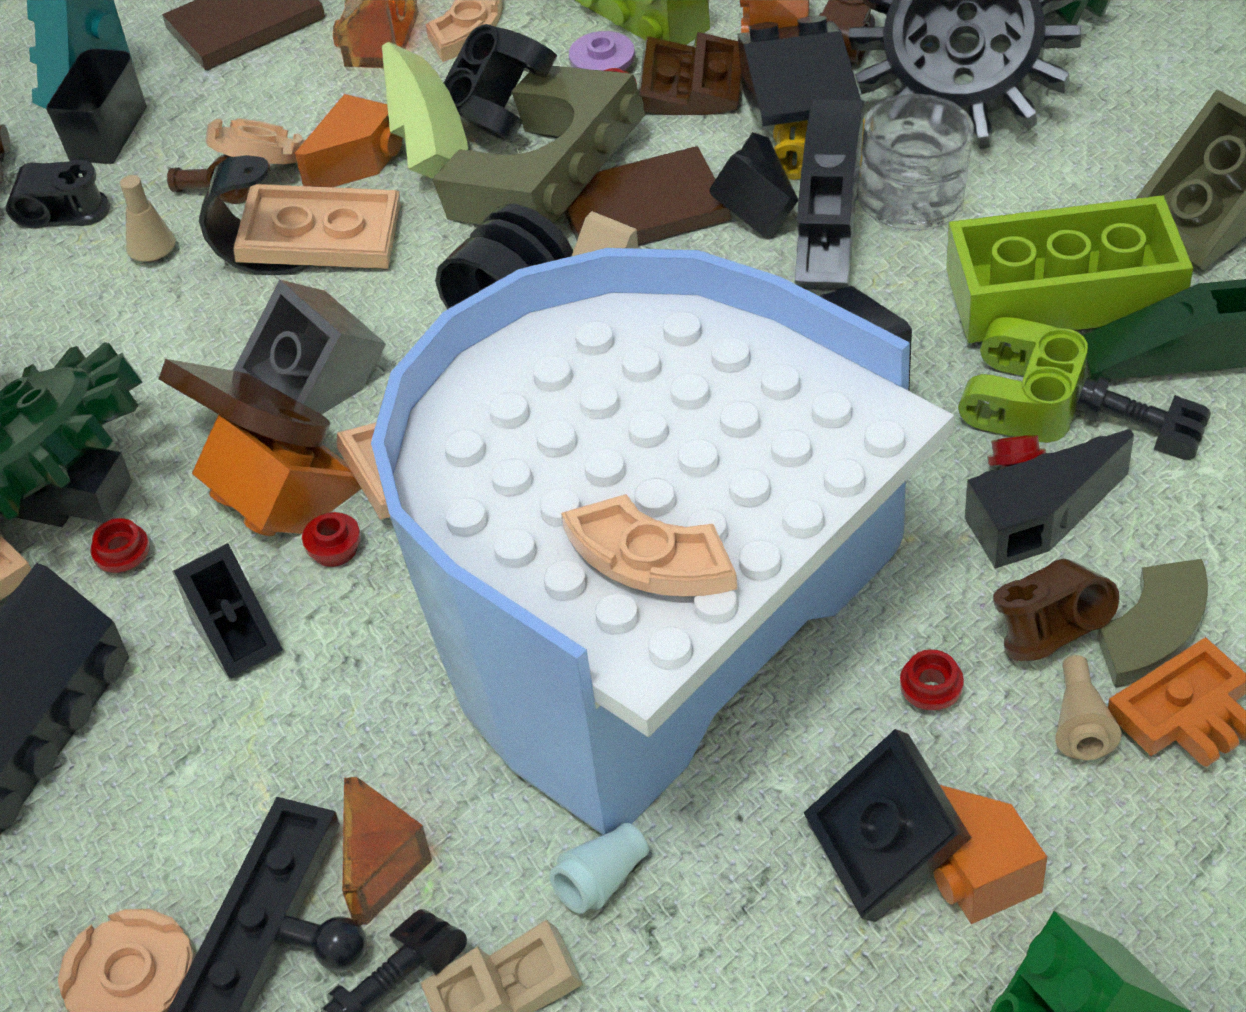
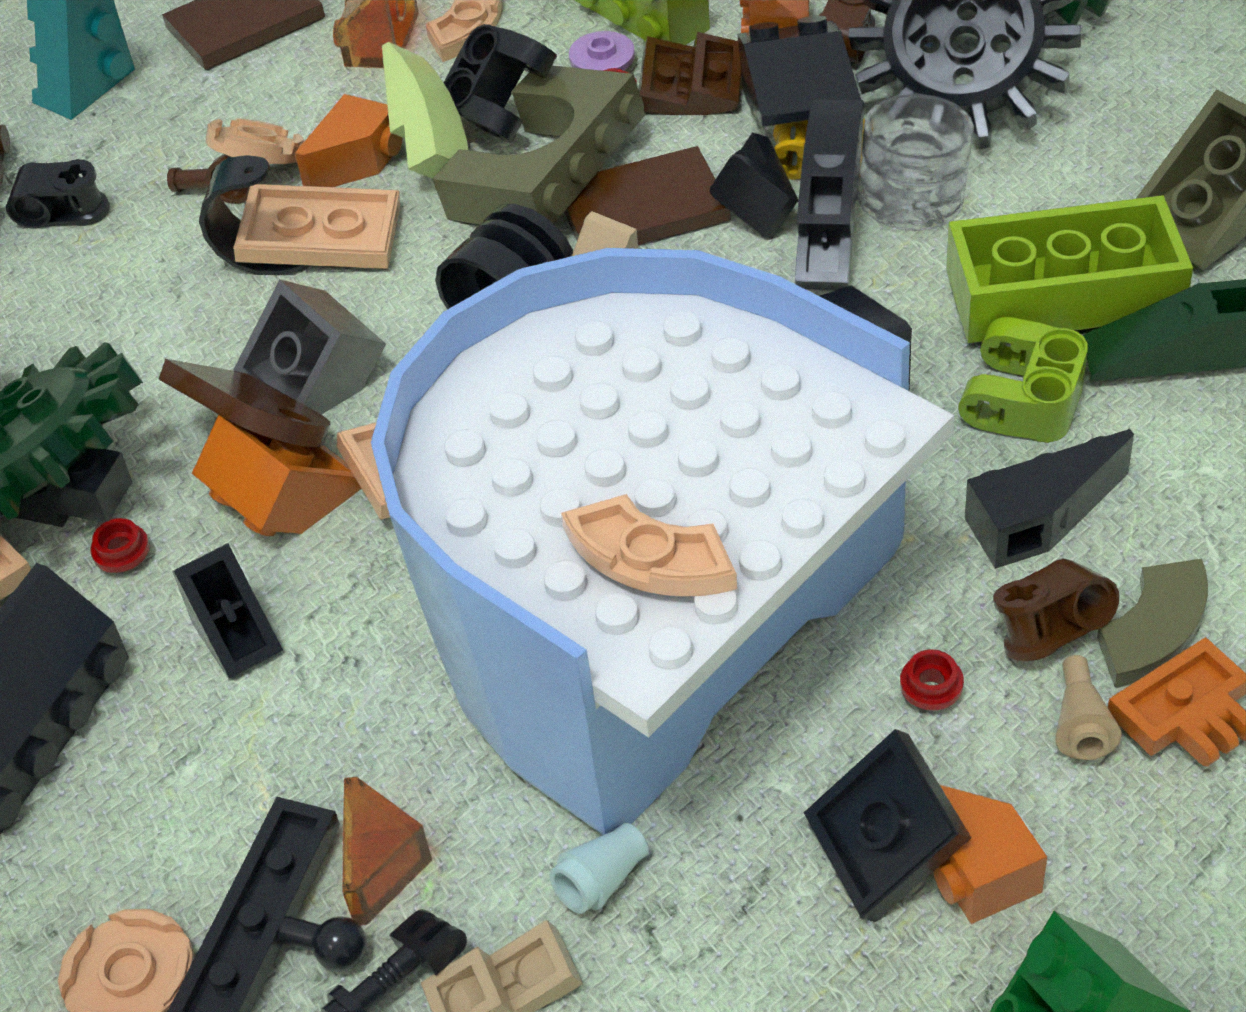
black piece [46,49,147,164] -> none
tan cone [120,175,176,262] -> none
red plate [302,512,361,567] -> none
red plate [987,435,1046,469] -> none
black hinge [1075,375,1211,460] -> none

